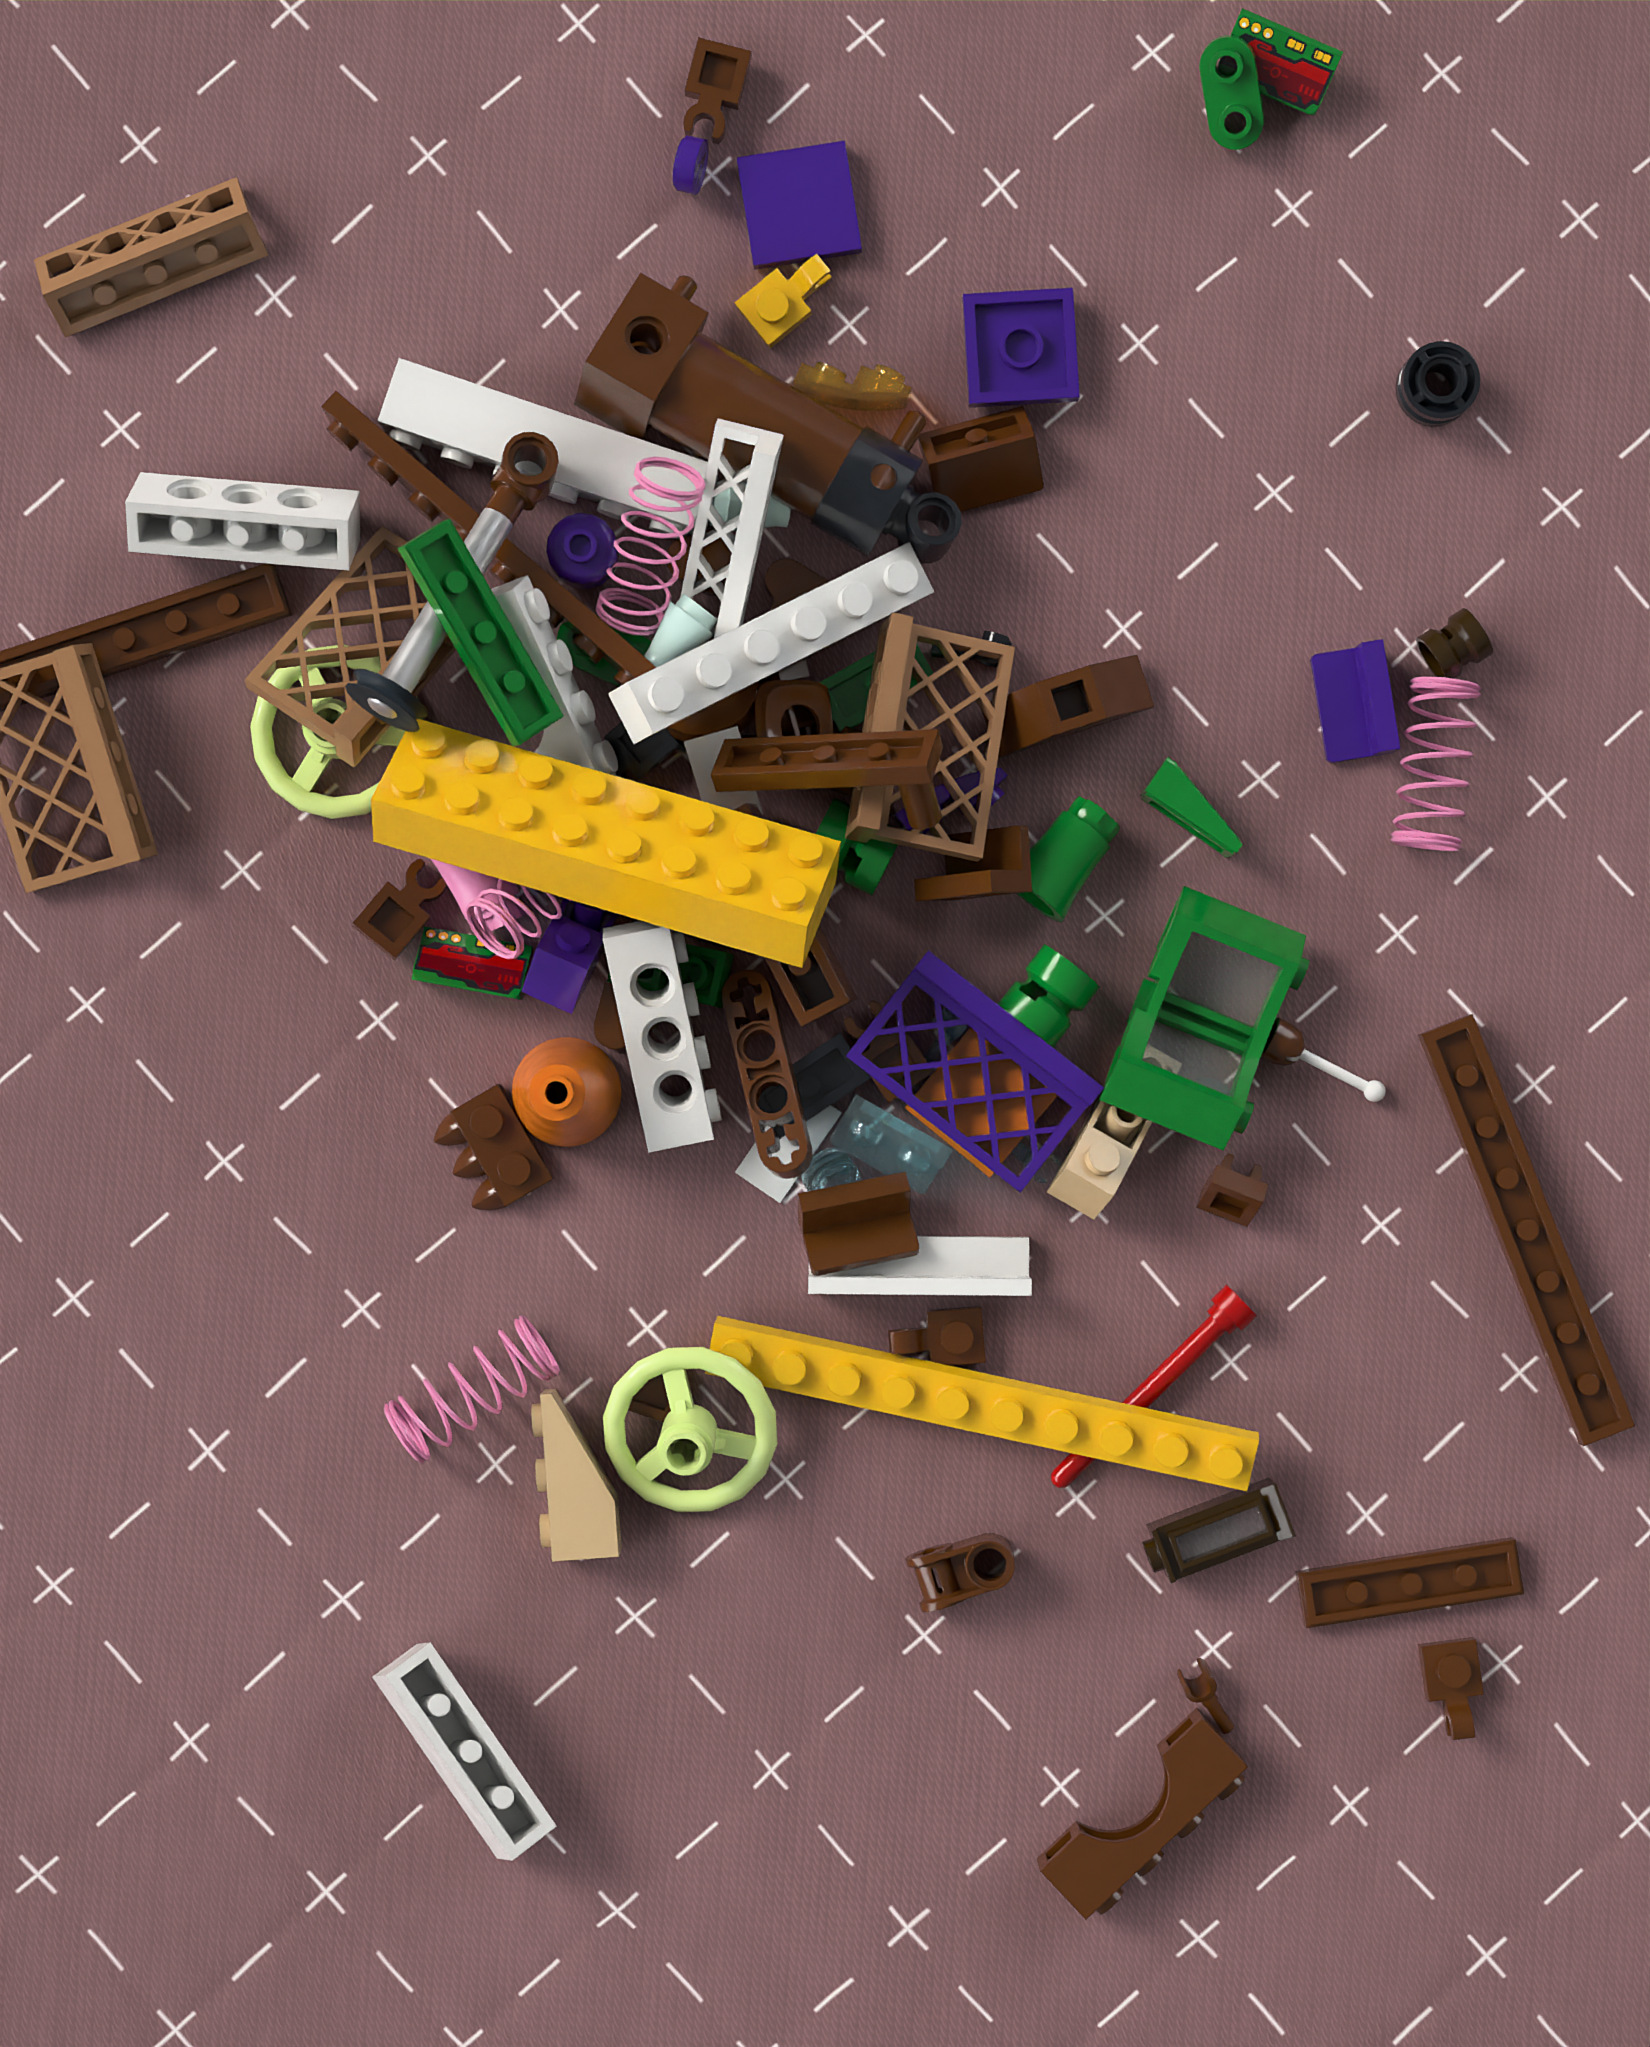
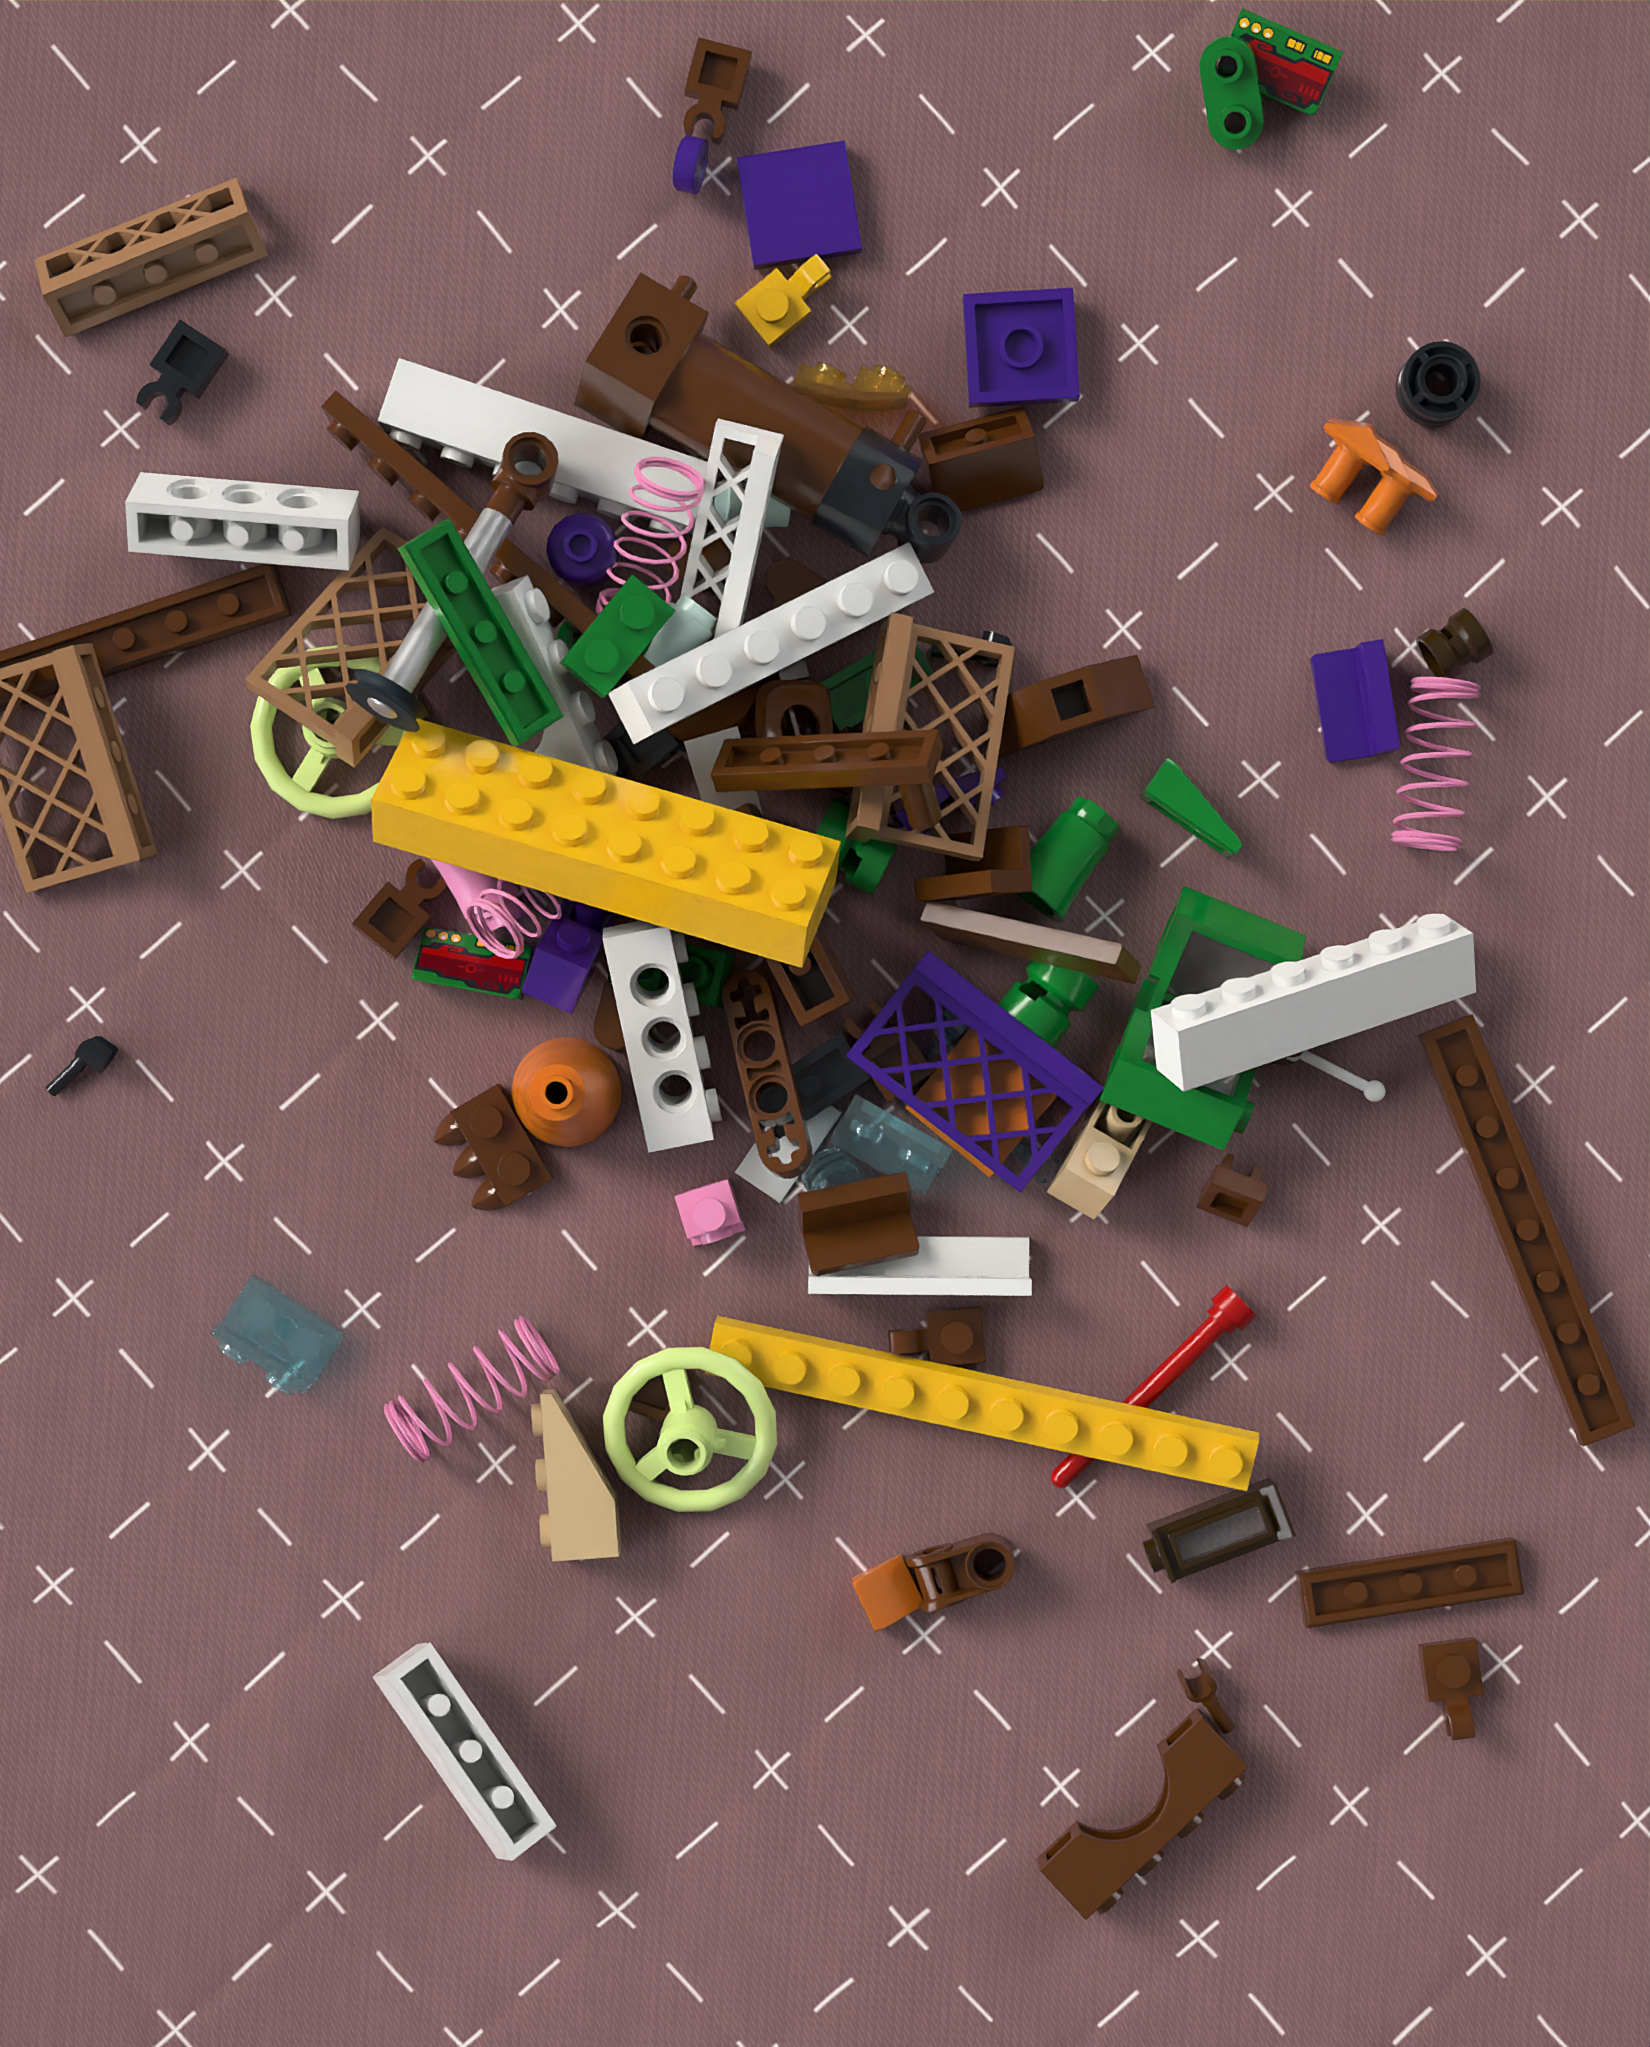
none -> black hand [46,1036,118,1096]
none -> black plate [136,319,229,426]
none -> clear light blue bracket [210,1275,347,1395]
none -> green plate [559,574,676,699]
none -> bright pink brick [674,1178,746,1247]
none -> orange slope [851,1554,923,1632]
none -> tile [920,902,1142,984]
none -> white brick [1151,914,1476,1091]
none -> orange connector [1309,417,1438,536]

